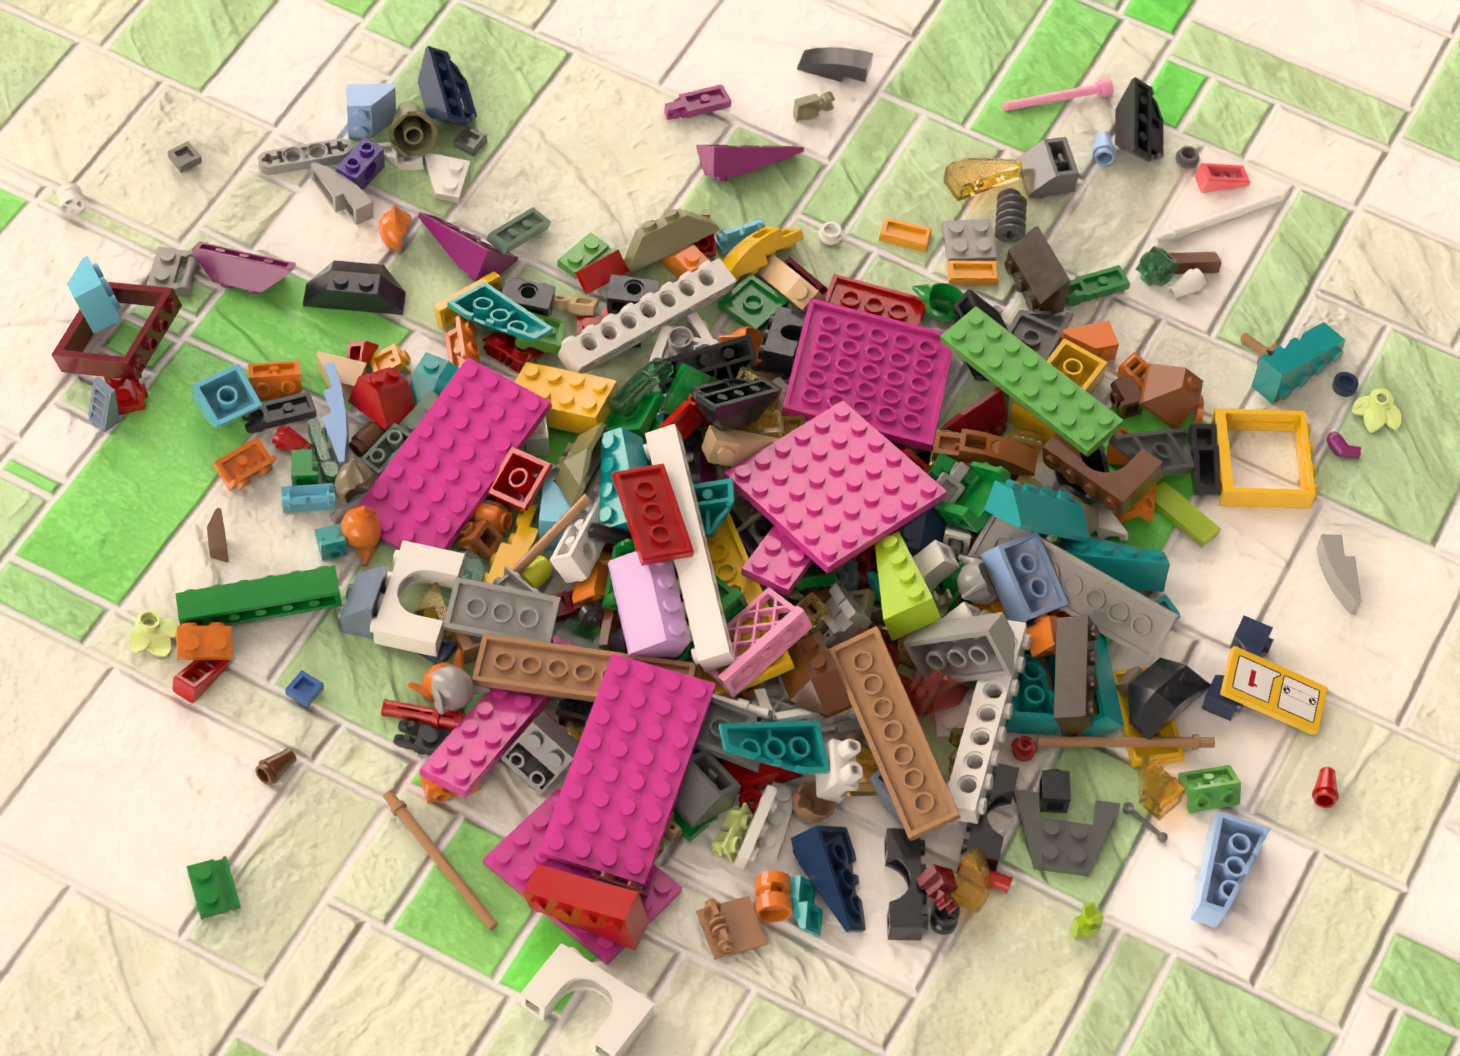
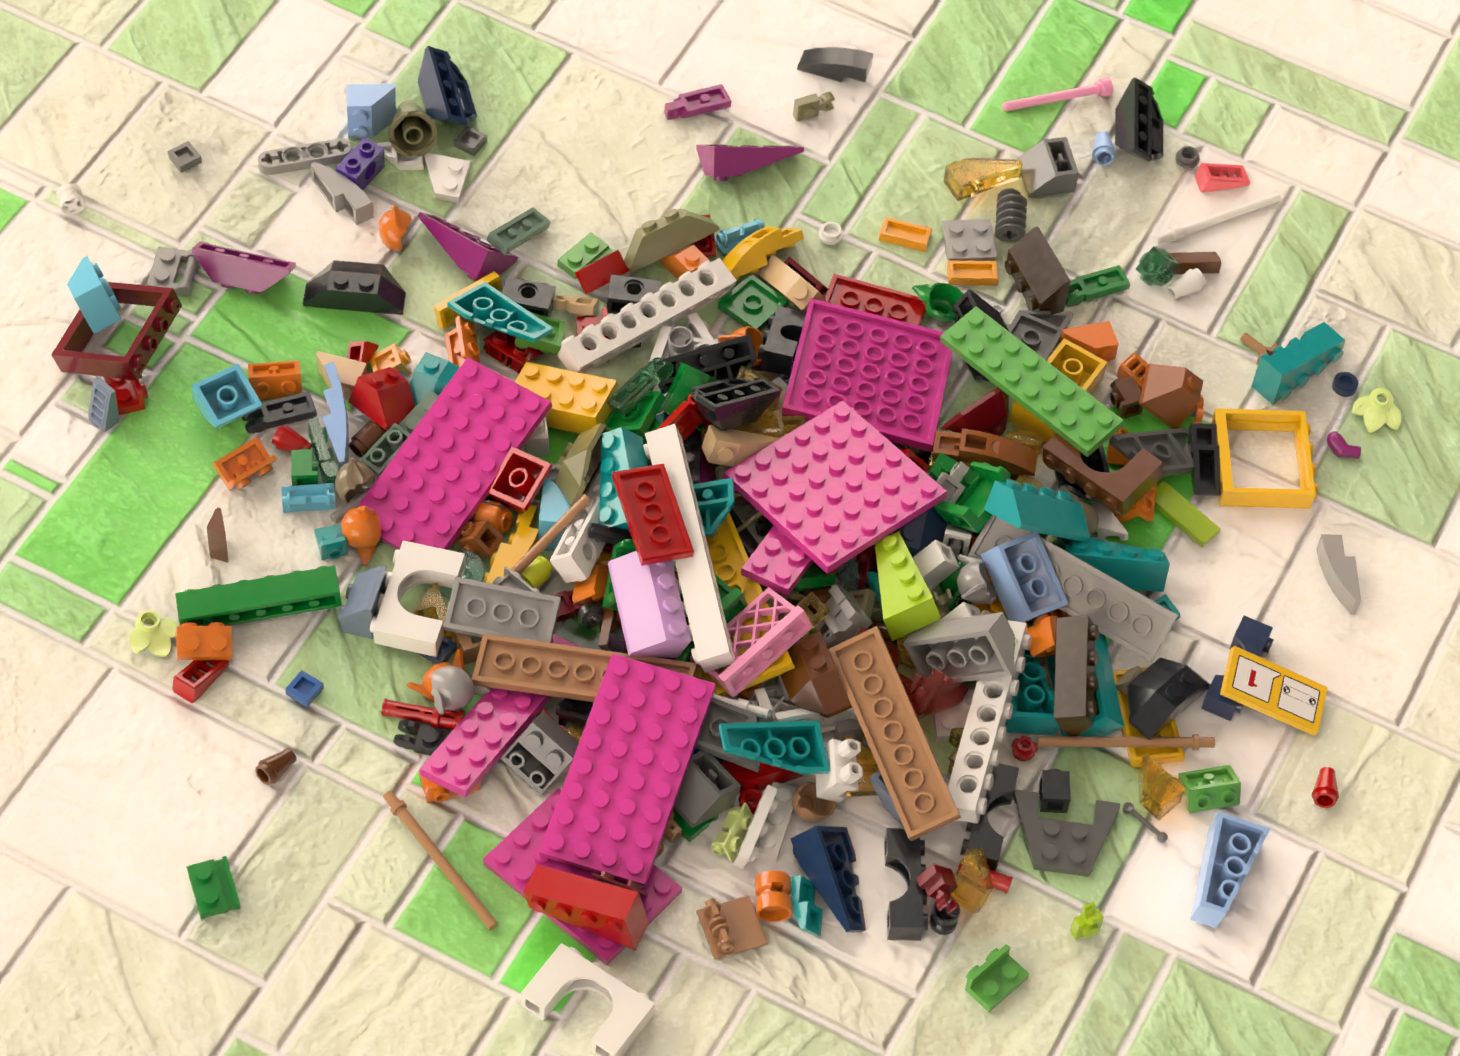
none -> bright green bracket [965,944,1029,1012]

